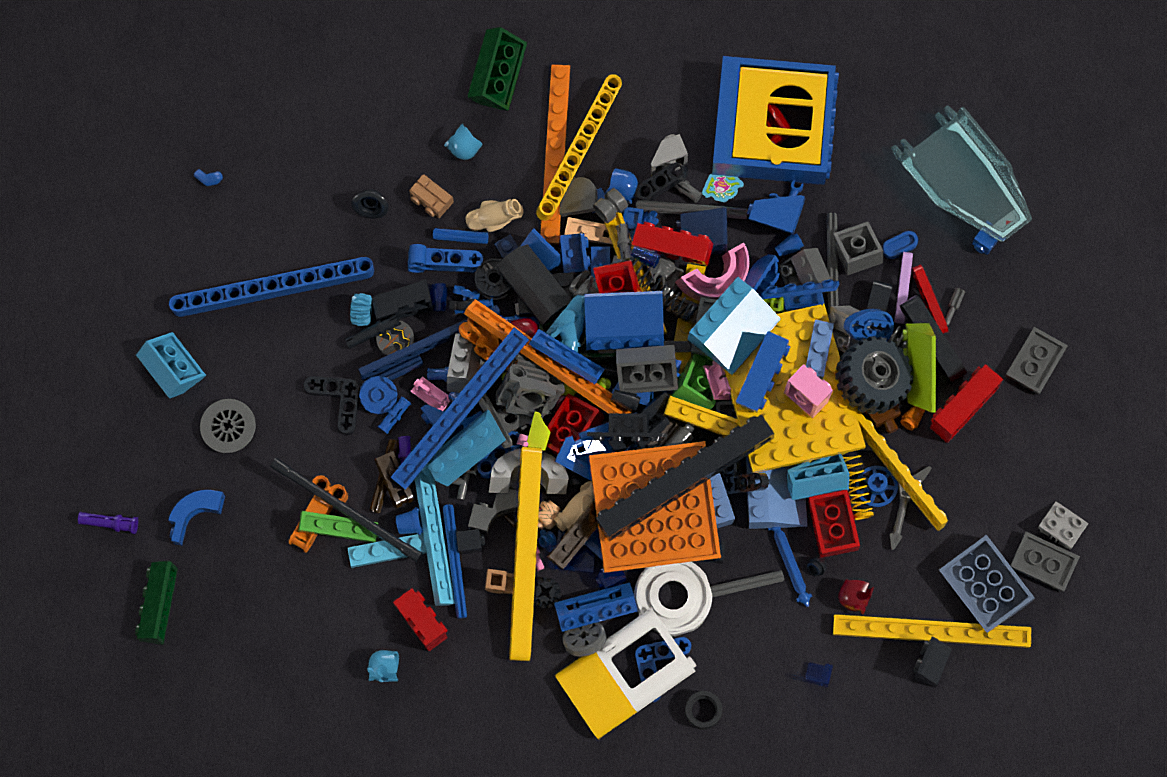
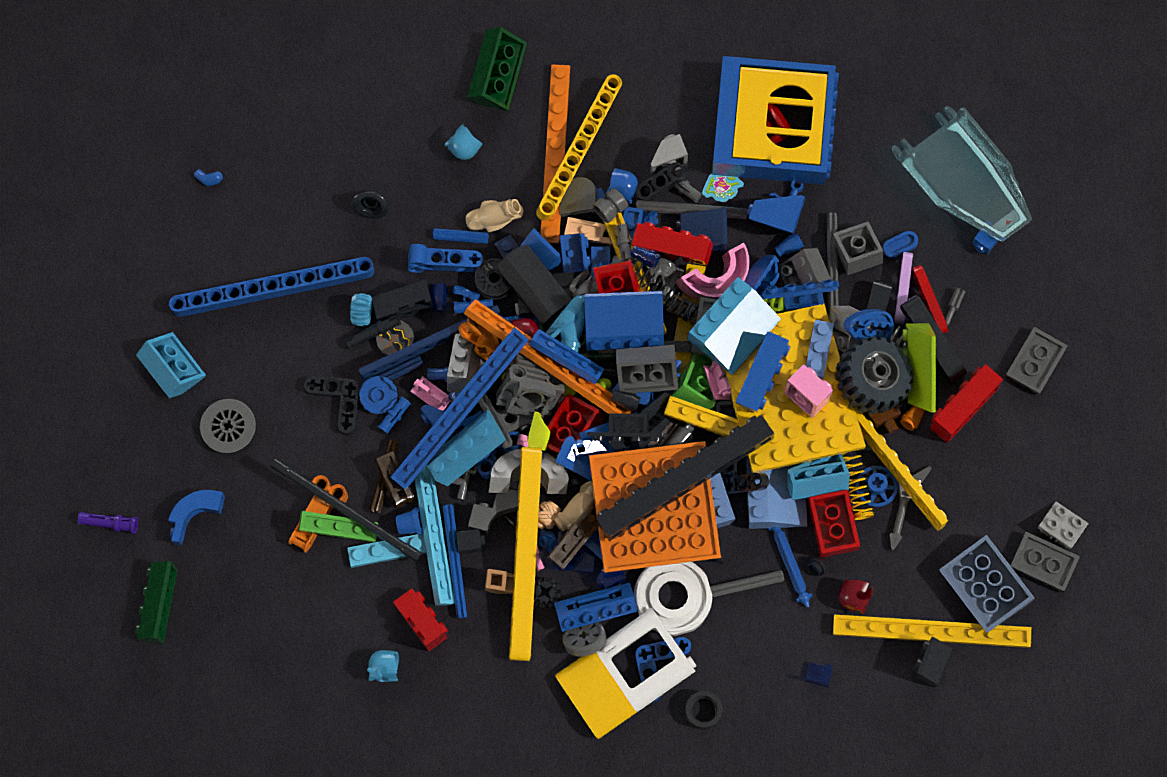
dark purple pin [398,436,411,465] -> none
medium nougat brick [409,175,454,218] -> none
black plate [449,299,481,311] -> none

